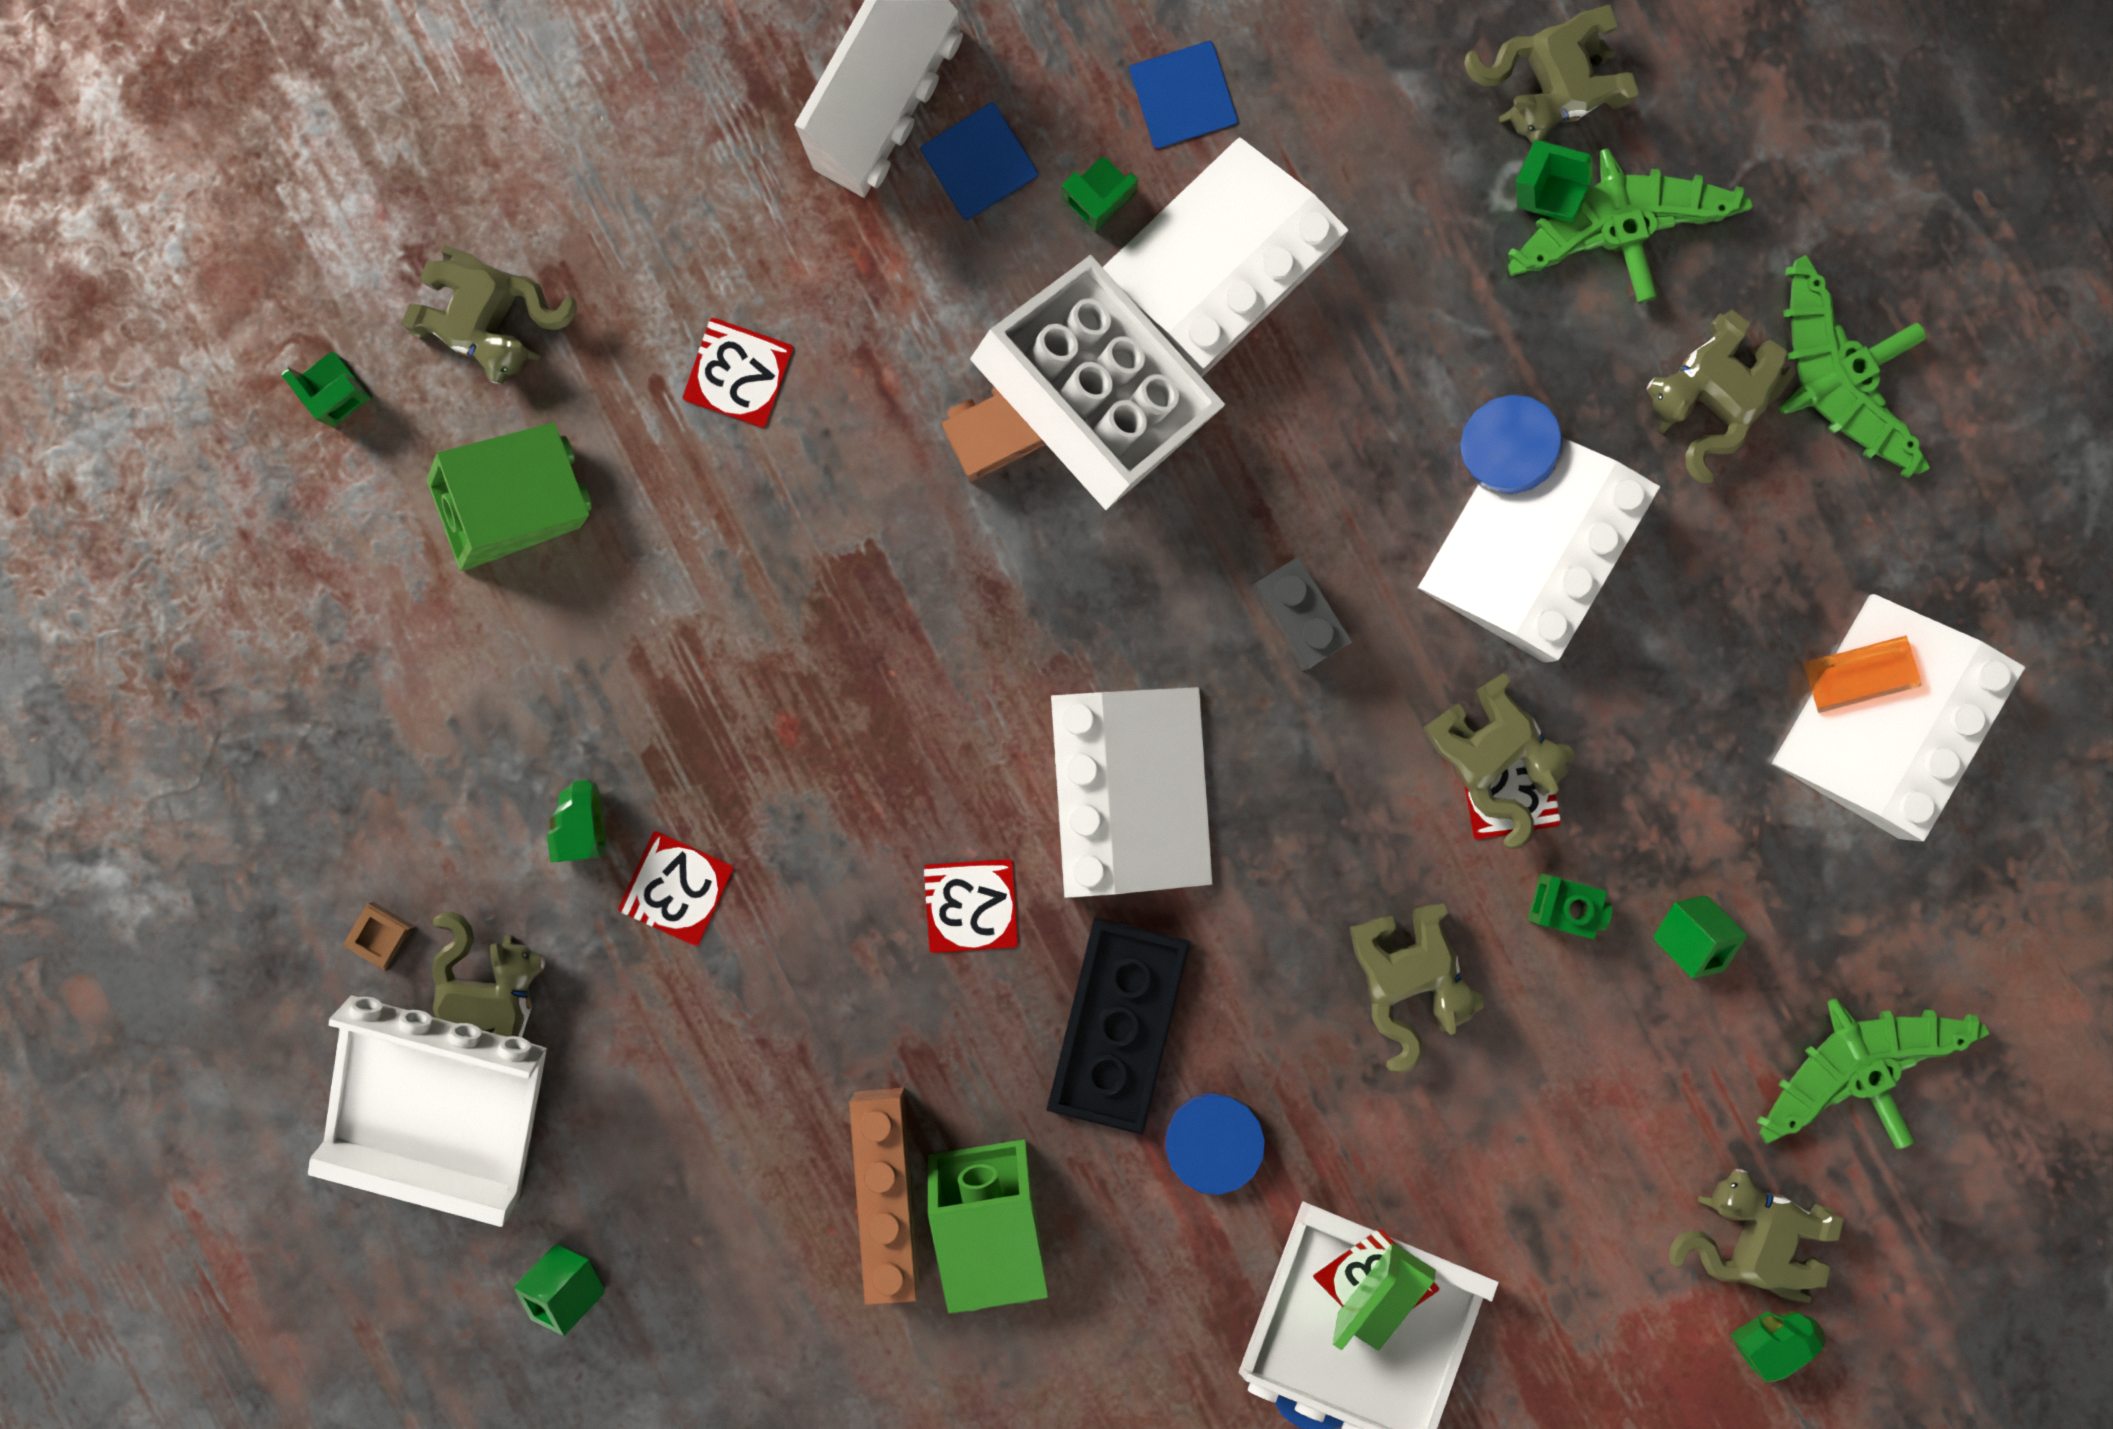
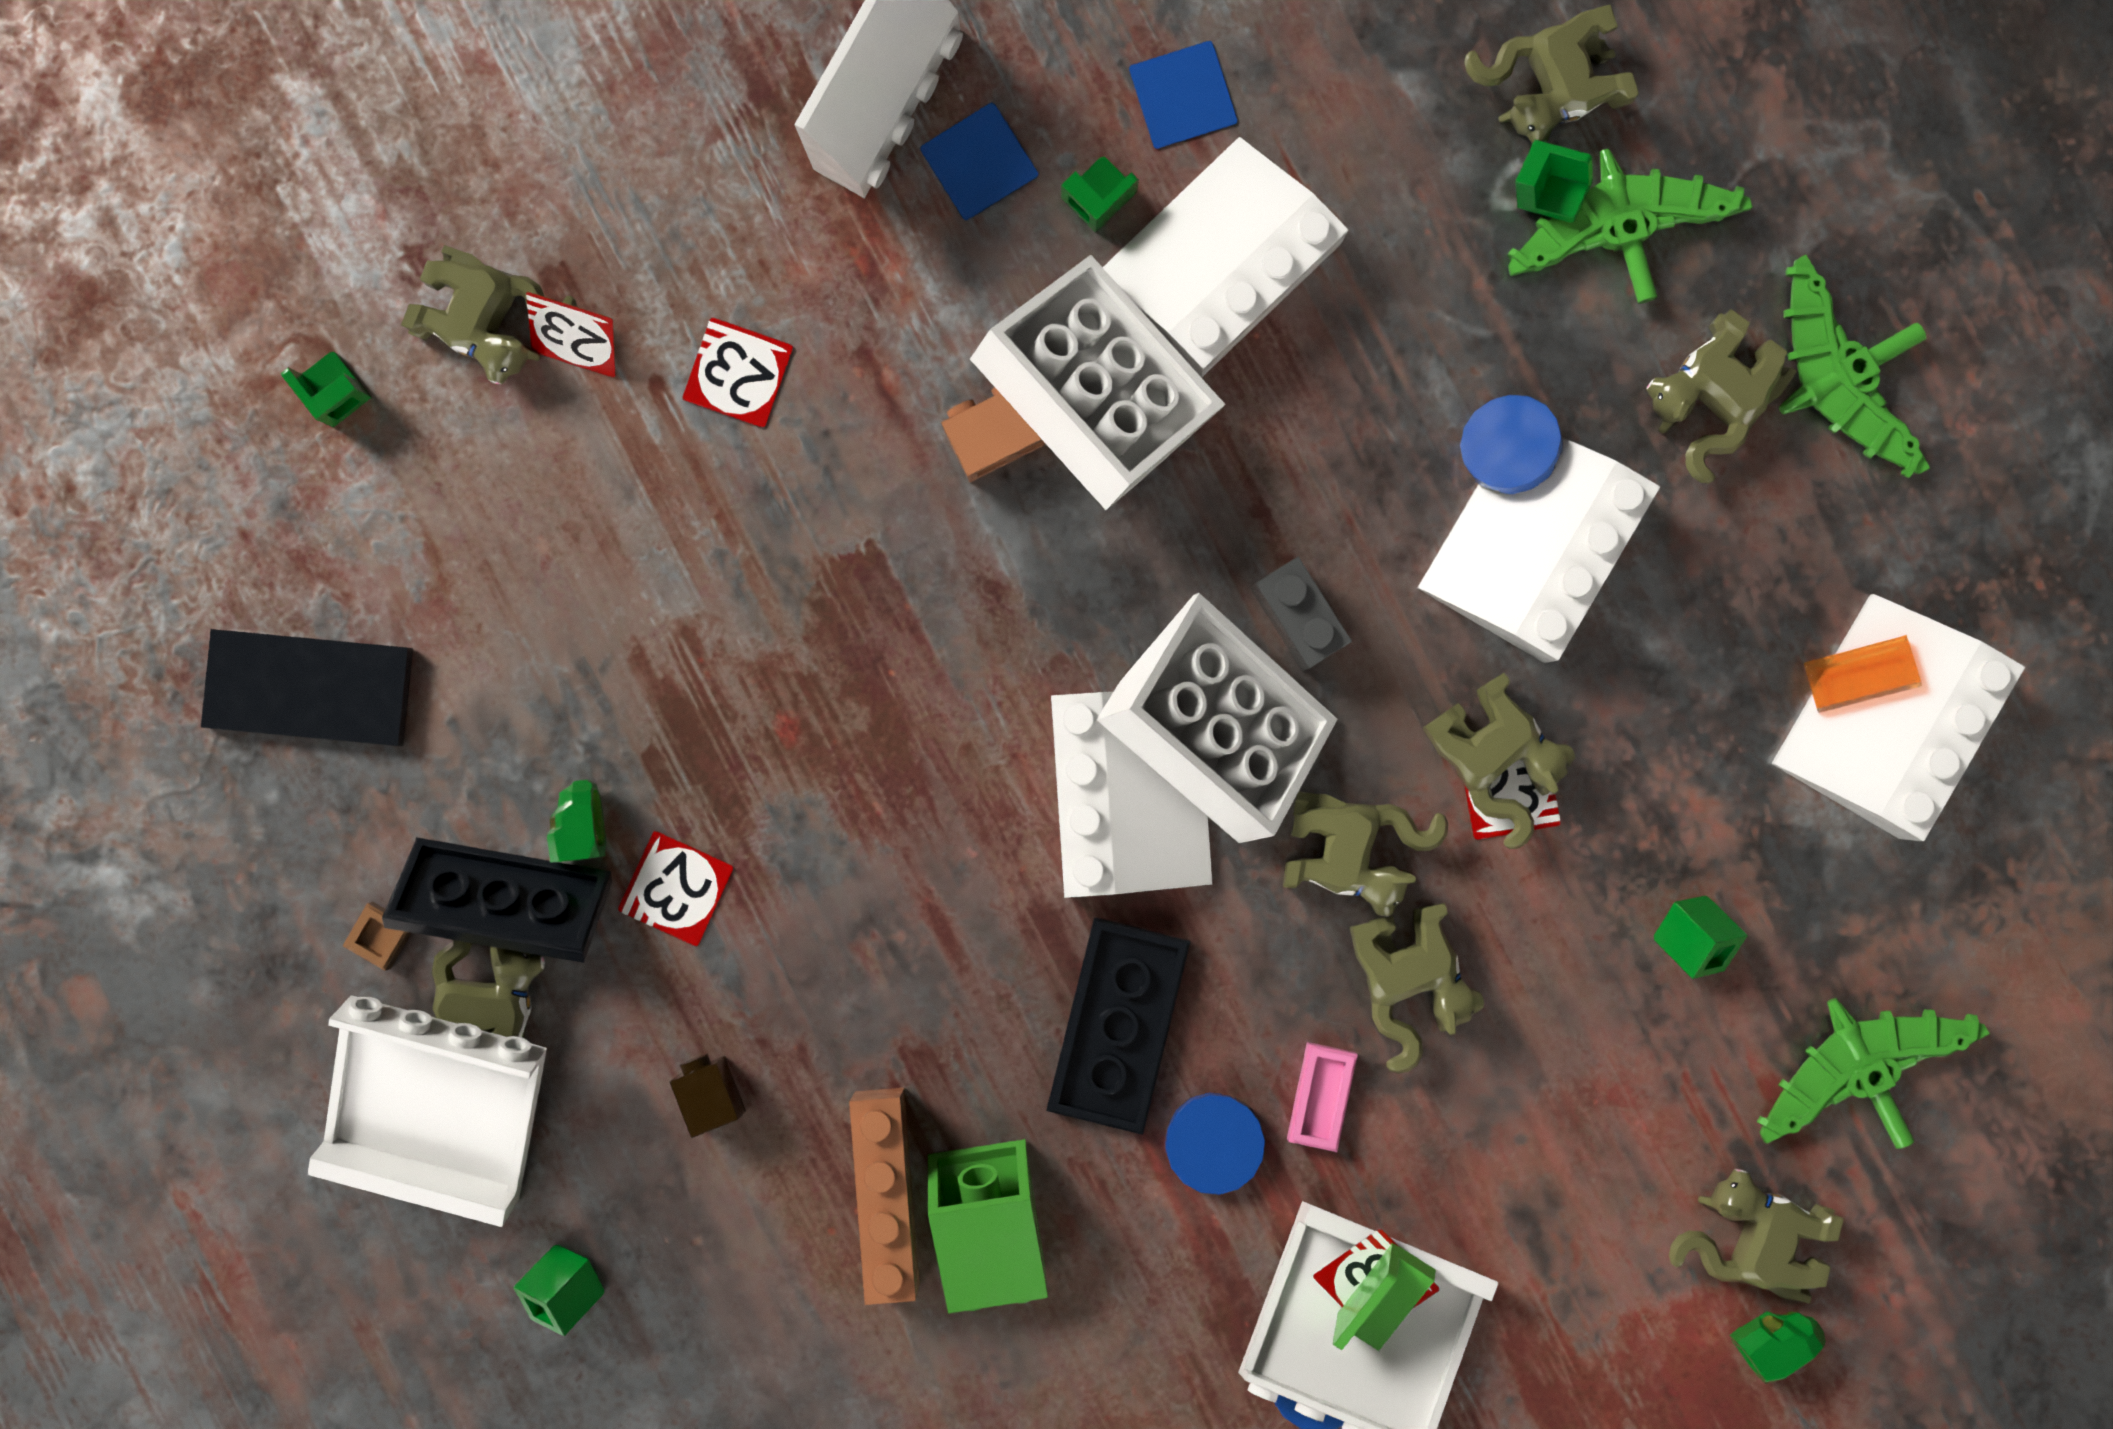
bright green slope [426,422,591,572] -> none
sticker [924,859,1018,953] -> none
green brick [1527,873,1612,940] -> none
none -> black tile [201,629,413,746]
none -> black tile [382,837,612,963]
none -> sticker [526,292,616,377]
none -> dark brown brick [670,1053,746,1138]
none -> white slope [1097,593,1338,843]
none -> olive animal [1283,791,1449,916]
none -> bright pink tile [1287,1042,1358,1152]

